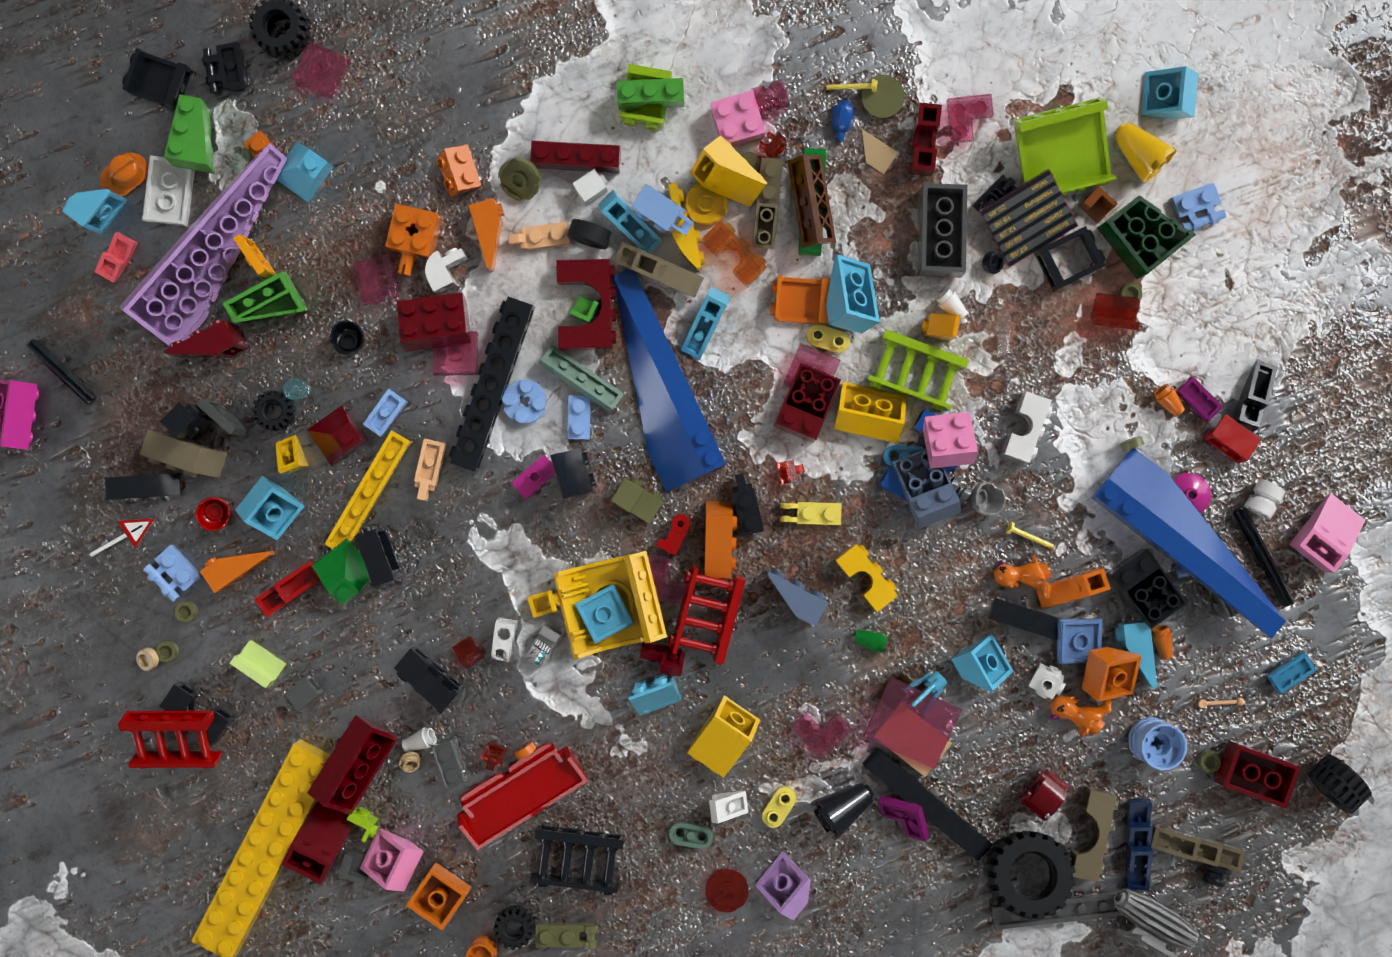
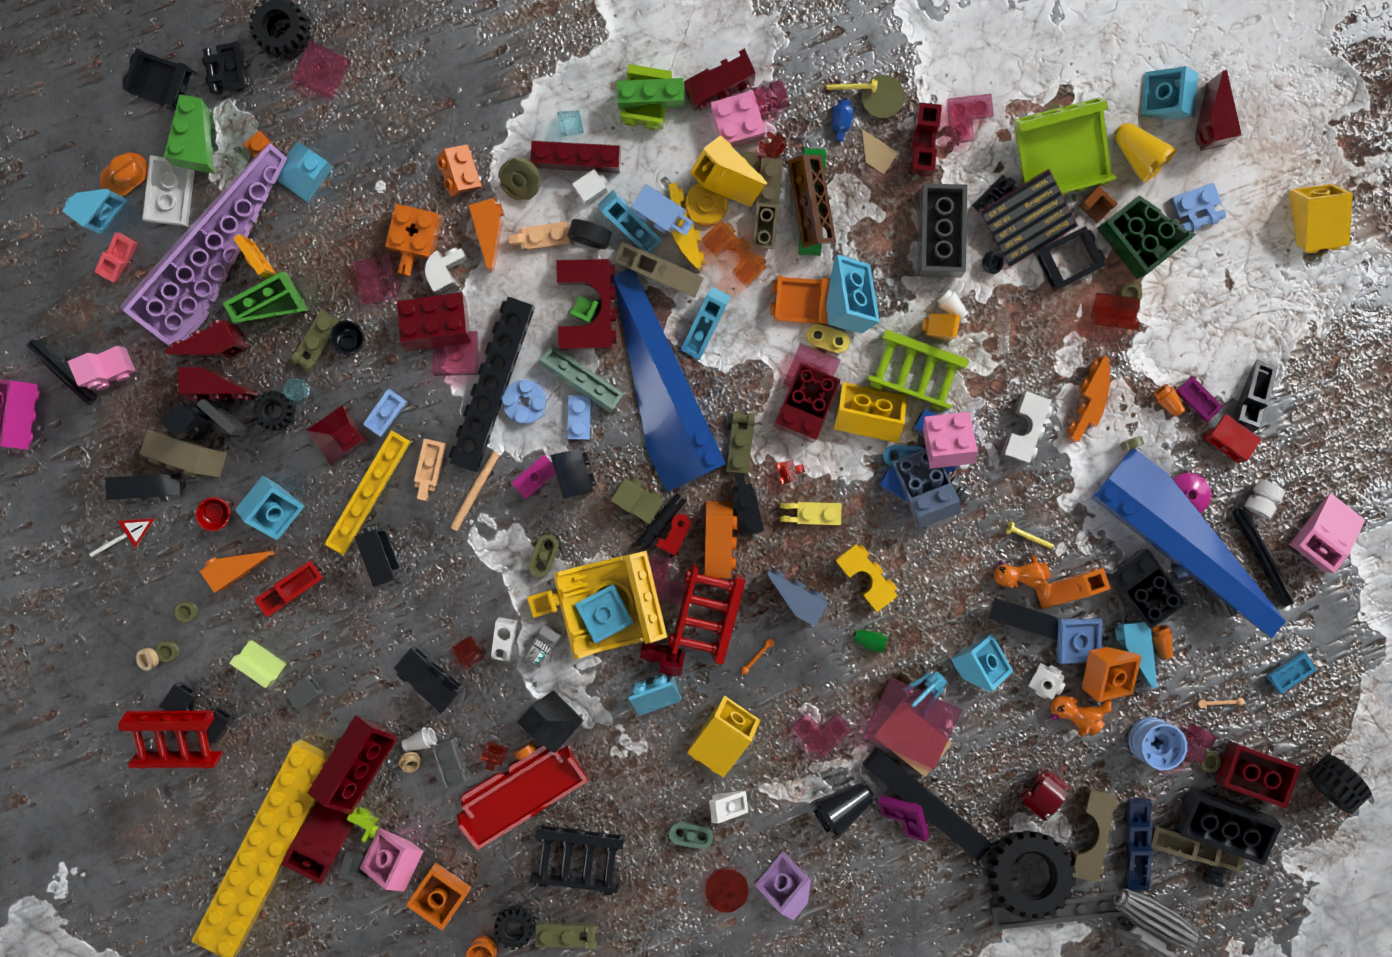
light blue plate [143,544,203,602] -> none
yellow slope [275,435,309,474] -> none
green slope [312,538,370,605] -> none
light yellow plate [762,786,796,828] -> none
light grey hair [970,482,1006,516] -> none
none -> bright pink brick [67,346,136,391]
none -> dark red slope [178,367,259,401]
none -> olive plate [290,310,341,373]
none -> light nougat bar [450,451,500,531]
none -> black slope [517,690,584,753]
none -> olive plate [529,534,559,577]
none -> clear light blue slope [557,111,584,137]
none -> black pin [635,493,687,551]
none -> dark red wedge [684,48,756,111]
none -> olive plate [726,411,755,474]
none -> orange hinge [740,639,774,675]
none -> orange slope [1066,355,1110,443]
none -> black slope [1179,786,1282,865]
none -> clear pink wheel [1185,723,1217,764]
none -> dark red slope [1195,70,1242,151]
none -> yellow slope [1289,183,1353,253]

